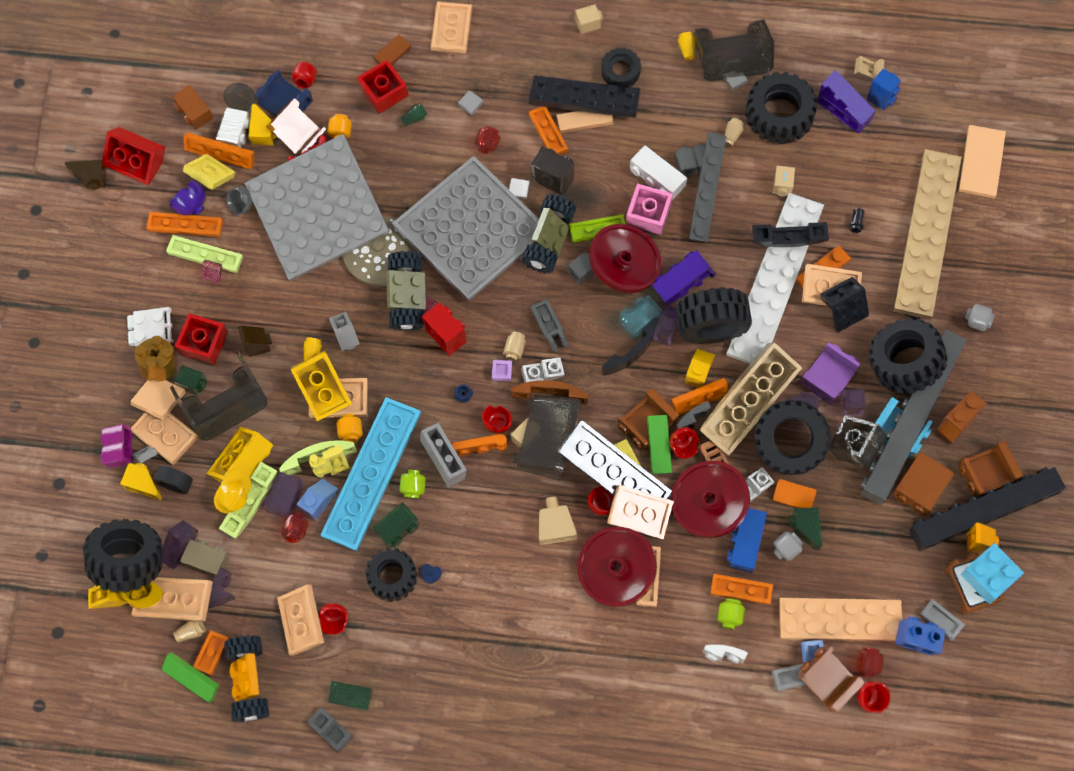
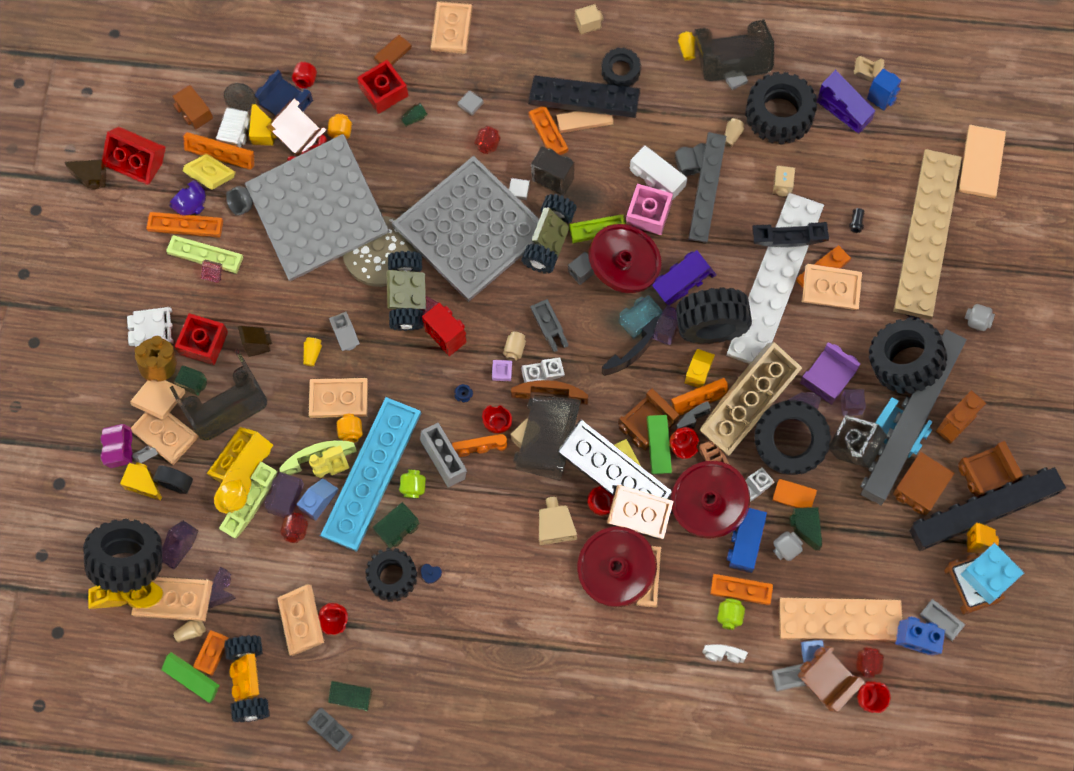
dark tan brick [180,539,230,579] -> none
yellow slope [291,351,352,421] -> none
black bracket [820,277,869,332] -> none

